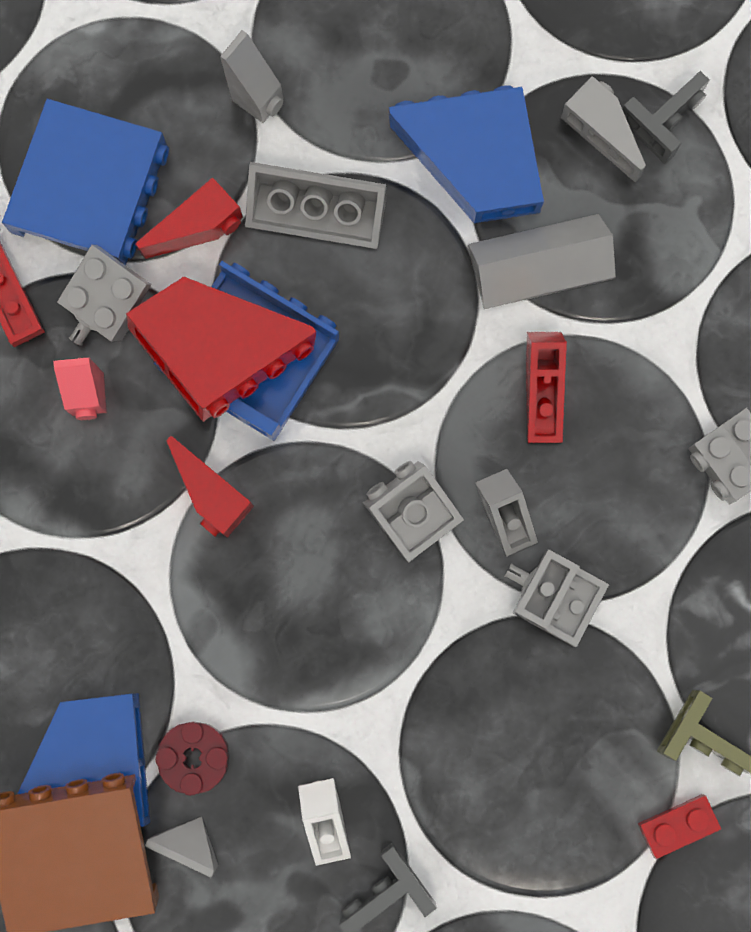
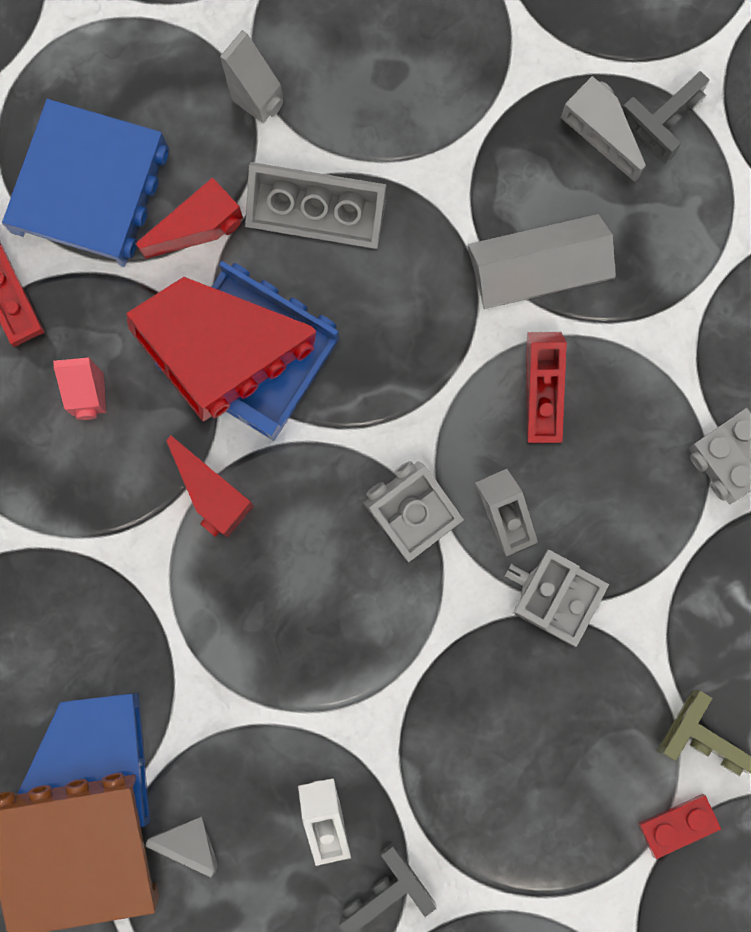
light grey plate [57,245,152,345] -> none
dark red plate [155,722,229,796] -> none
blue slope [389,85,544,223] -> none

